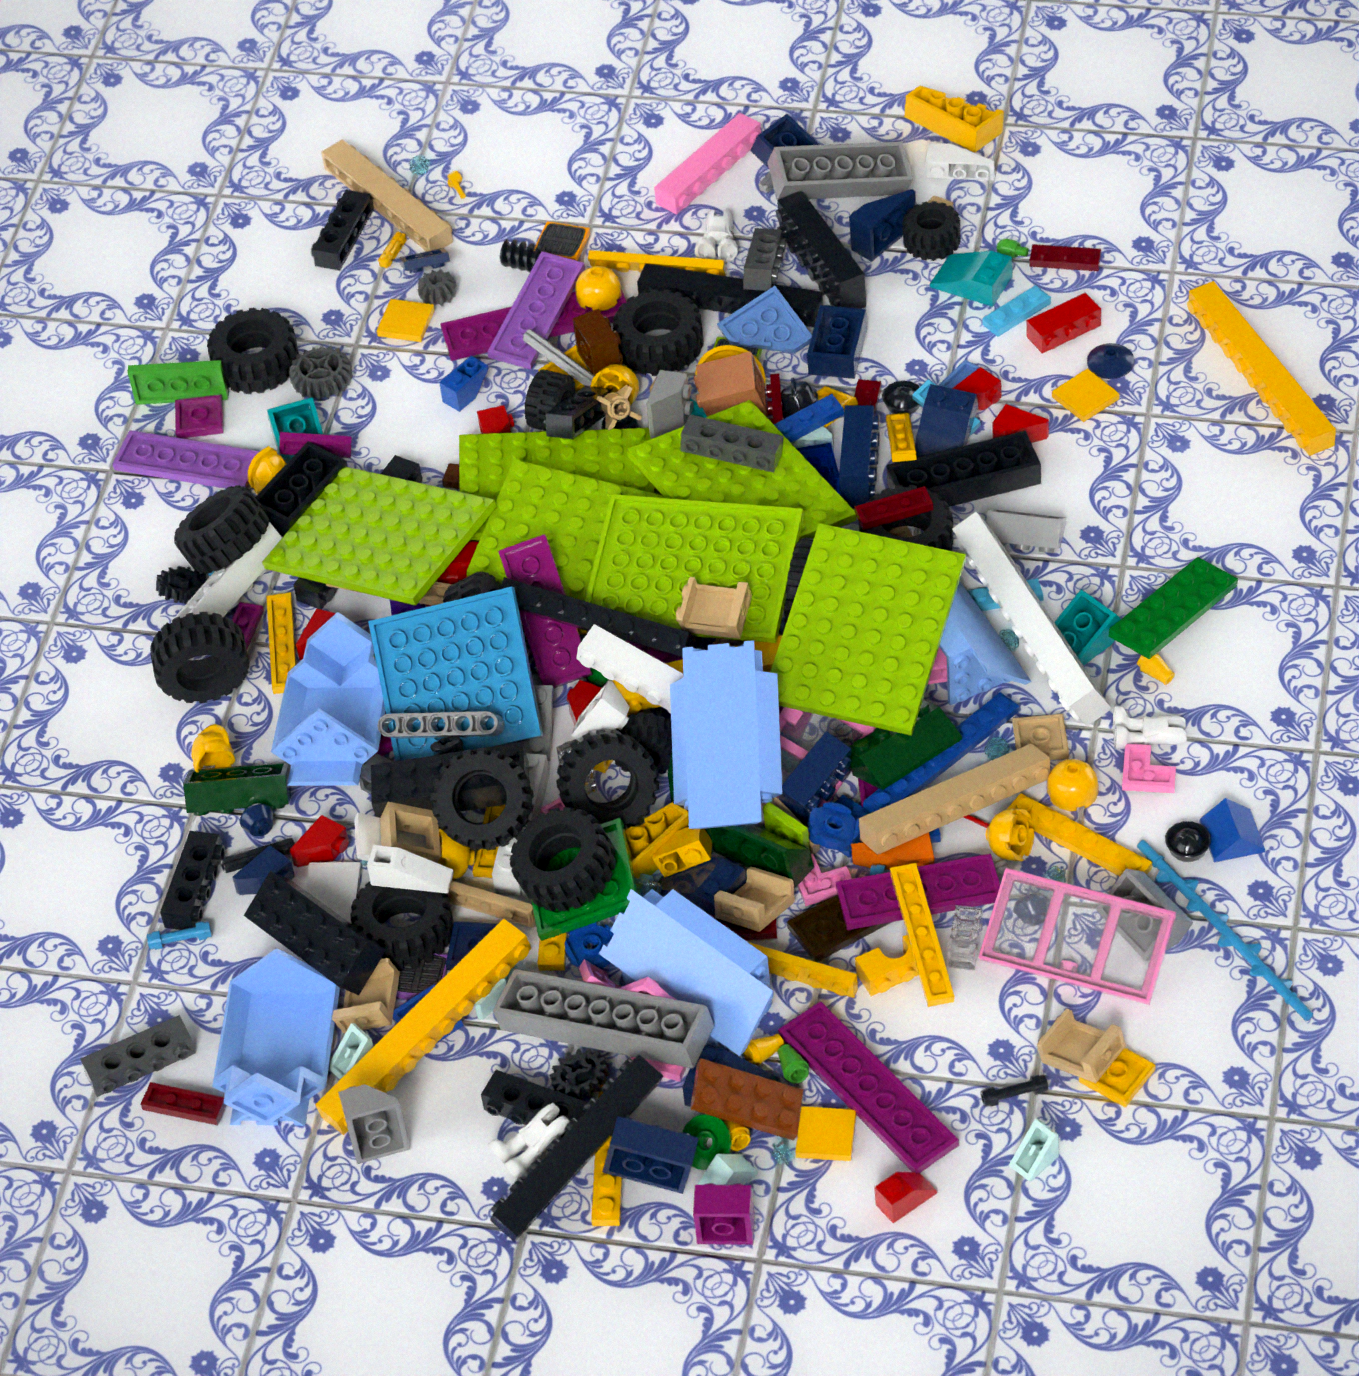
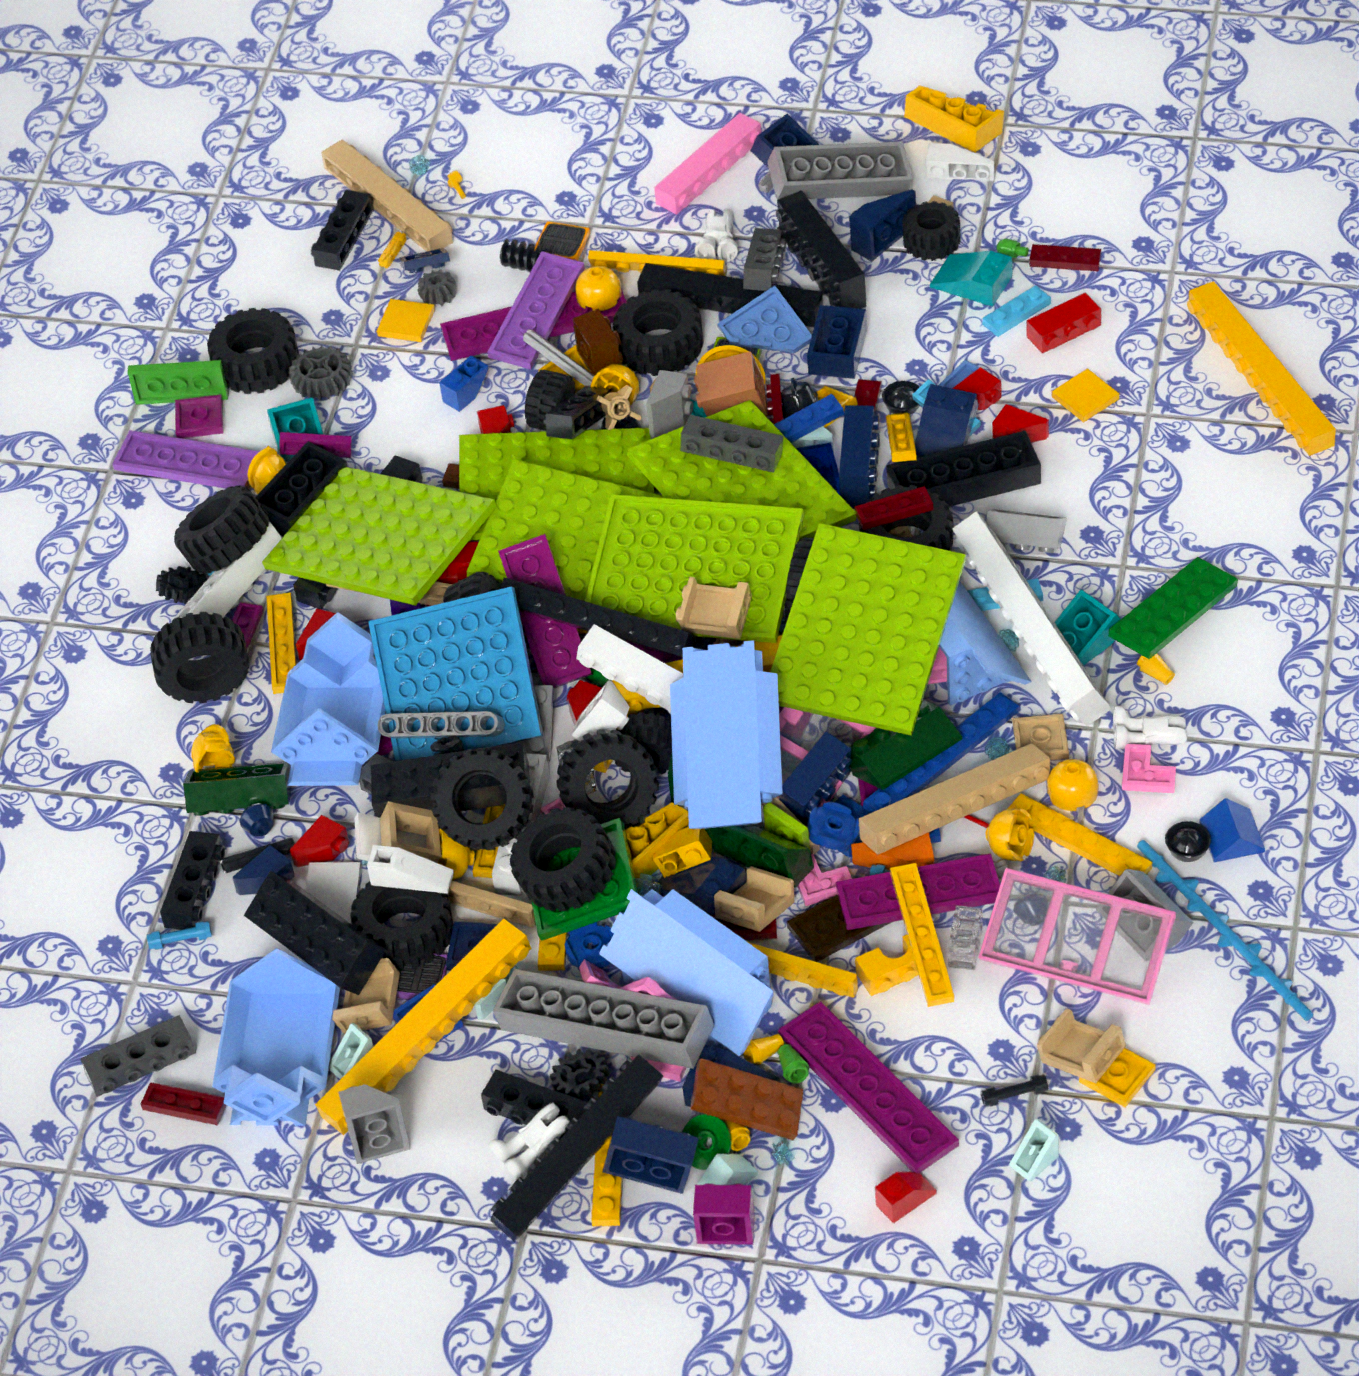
yellow tile [795,1106,857,1161] -> none
dark blue dish [1087,343,1134,379] -> none

